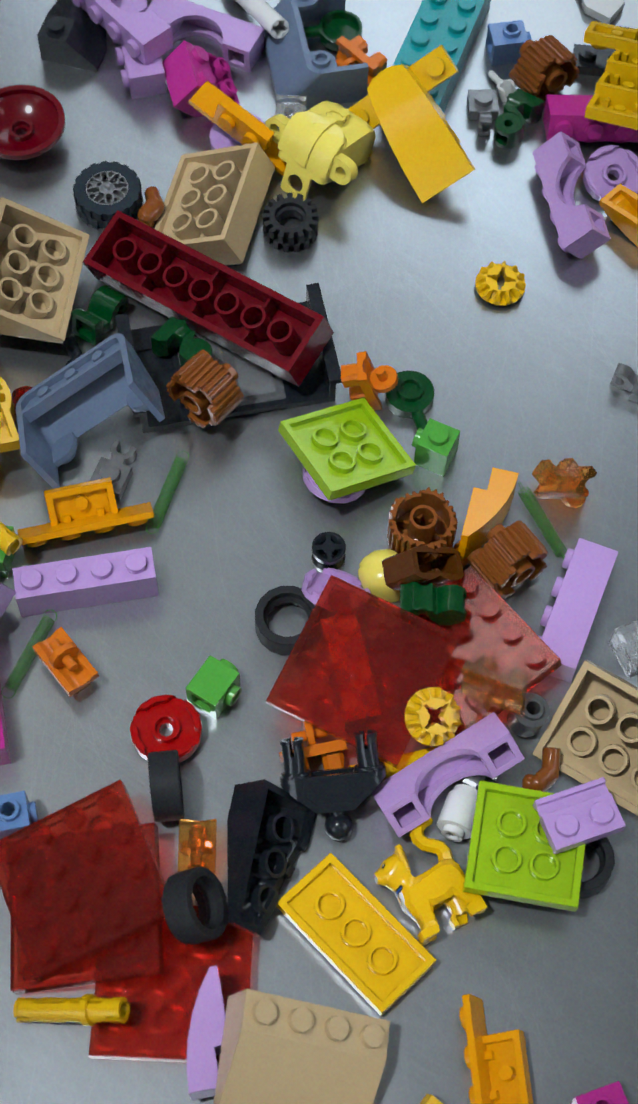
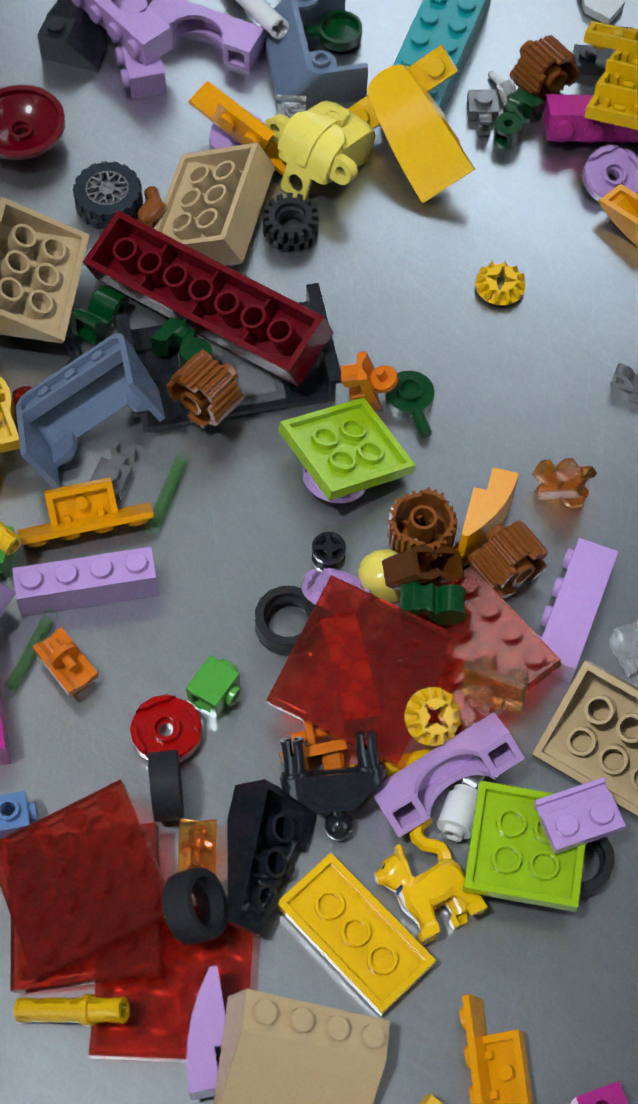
dark pink slope [162,40,240,118] -> none
orange hips [336,35,387,86] -> none
bright green brick [412,418,460,477] -> none
medium blue brick [485,20,532,66] -> none
dark grey brick [507,693,550,737] -> none
bright green piece [518,482,567,559] -> none
dark orange arm [522,747,561,792] -> none
lavender arch [532,131,611,259] -> none

